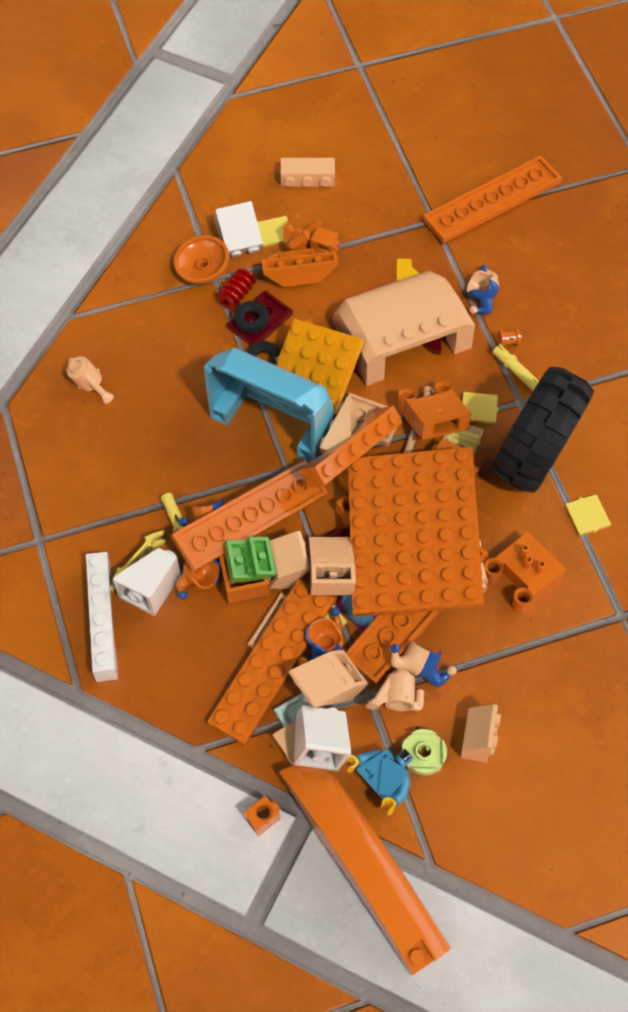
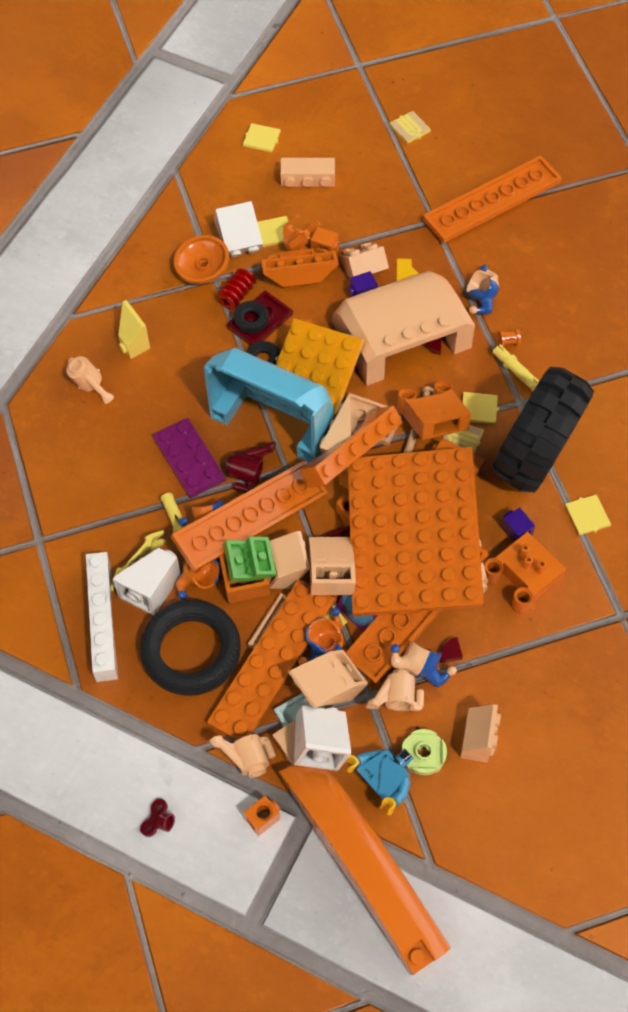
none -> light yellow slope [118,300,150,359]
none -> black tyre [140,599,241,696]
none -> dark red piece [140,799,175,837]
none -> magenta plate [153,418,226,499]
none -> light nougat piece [209,734,276,778]
none -> dark red piece [226,441,276,493]
none -> light yellow piece [243,123,281,153]
none -> light nougat slope [338,242,389,278]
none -> dark purple brick [347,271,378,297]
none -> piece [389,111,431,144]
none -> dark red tile [440,637,463,663]
none -> dark purple brick [501,507,535,542]

